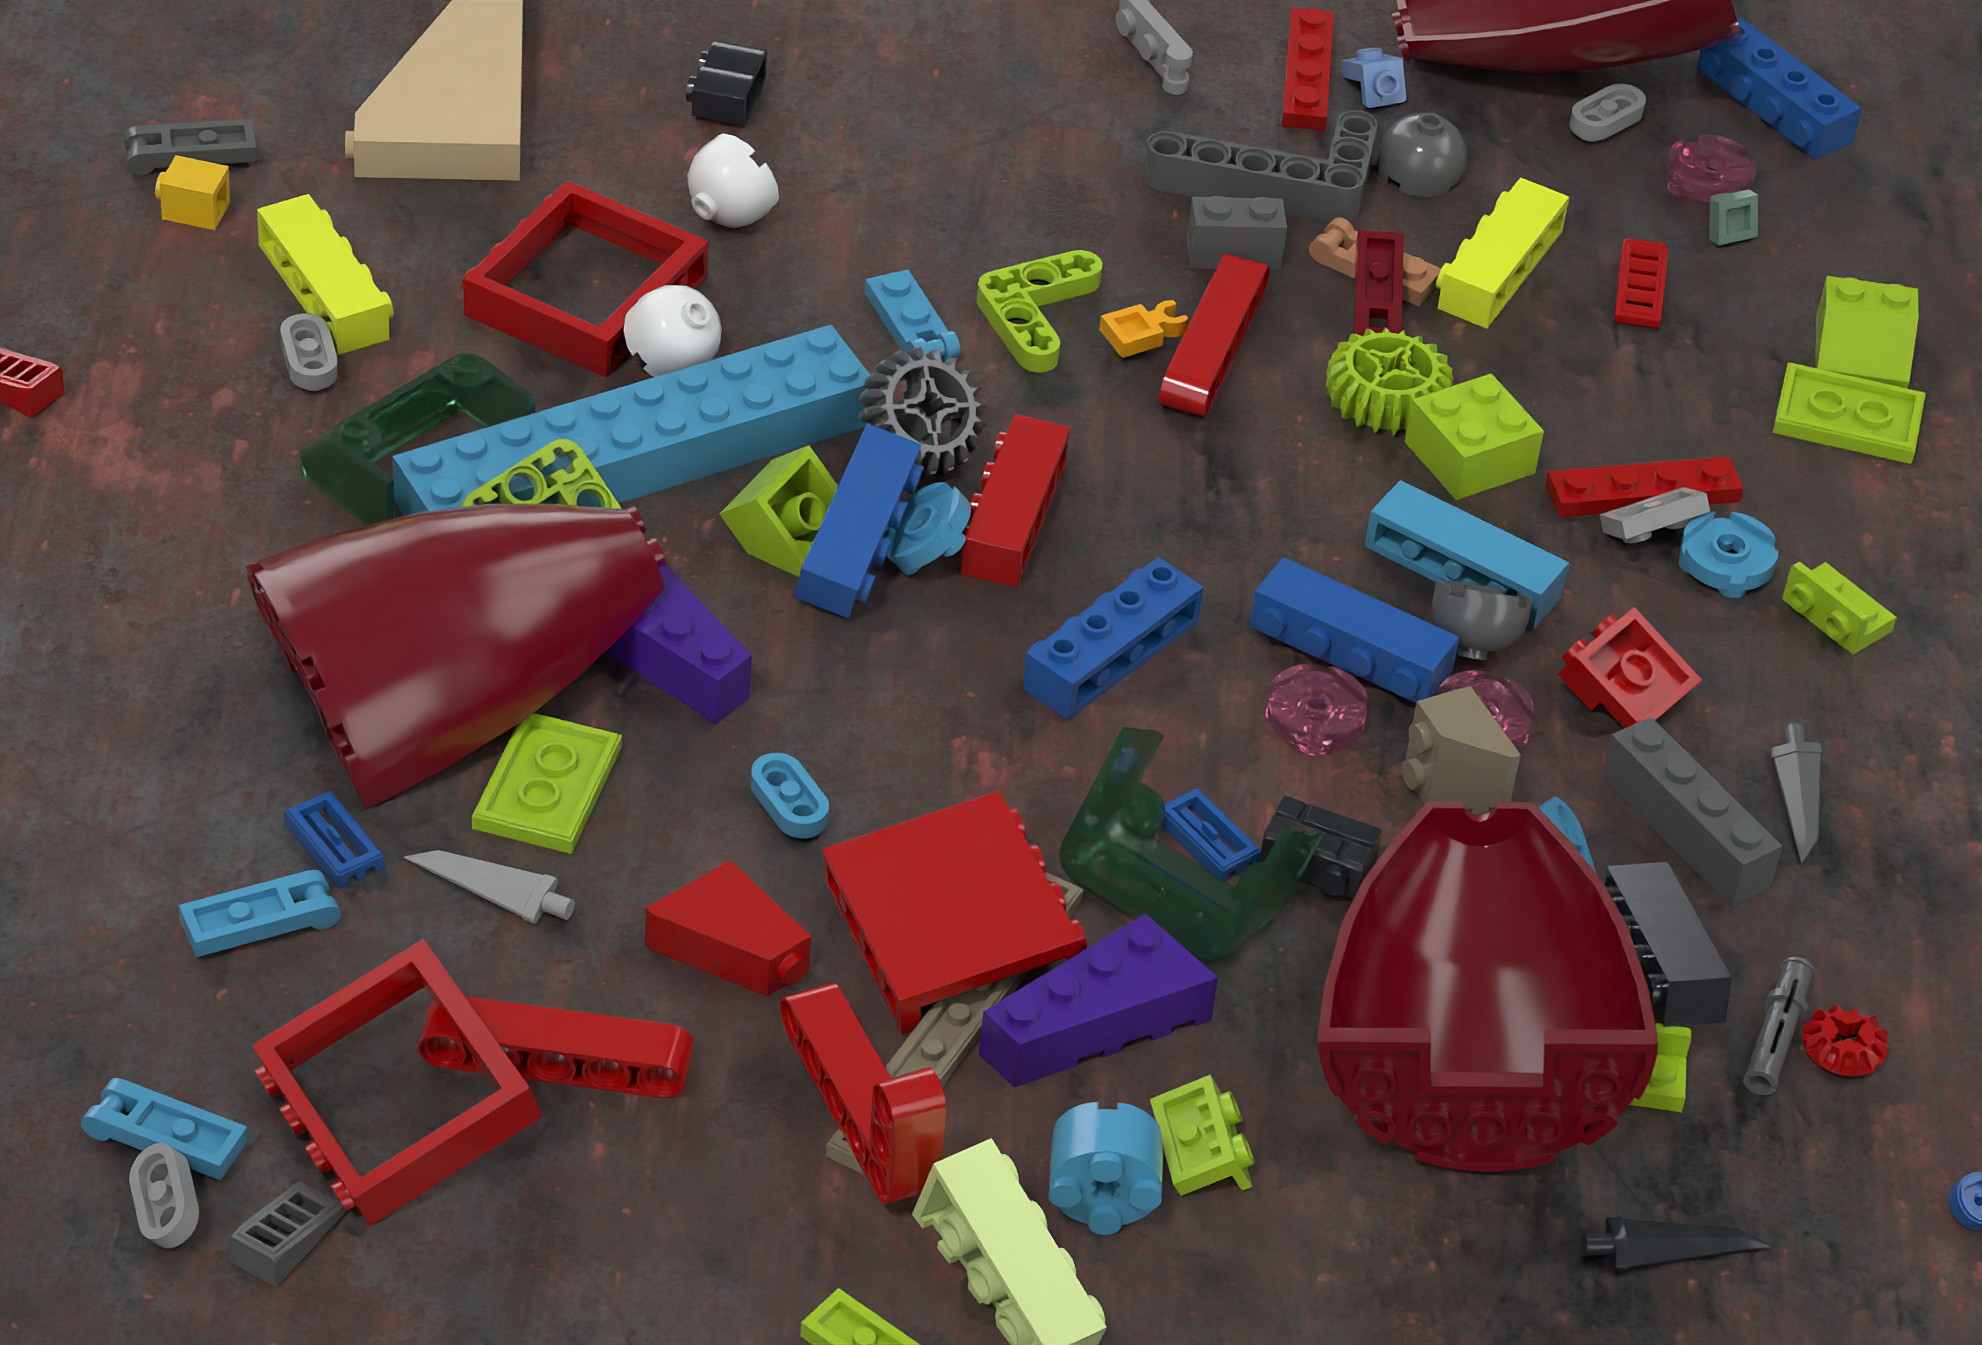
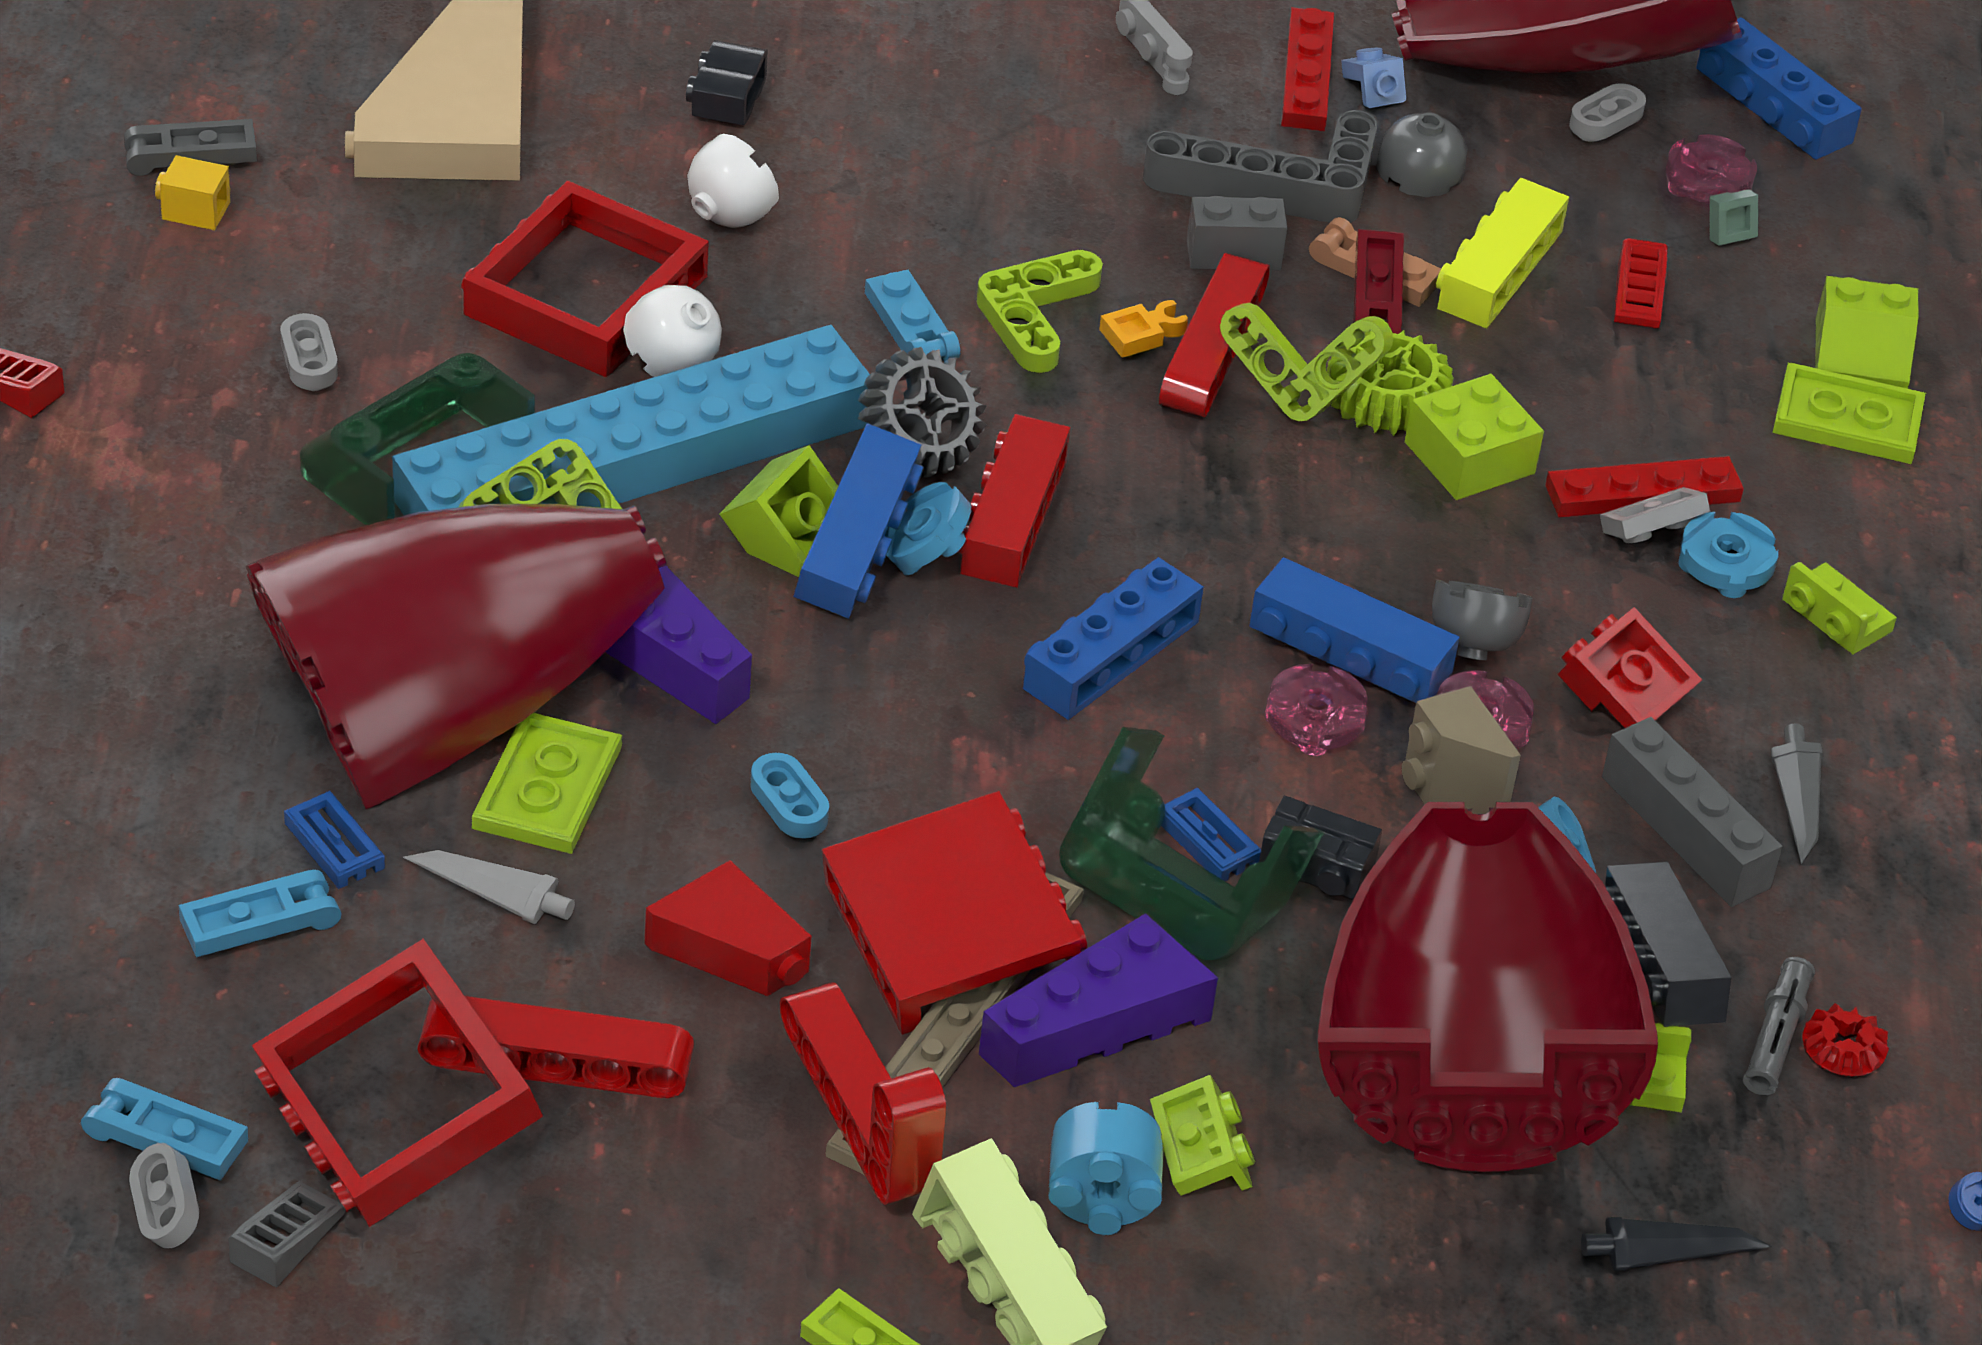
neon yellow brick [257,194,394,356] -> none
dark azure brick [1365,480,1569,630] -> none
none -> lime beam [1220,303,1393,421]

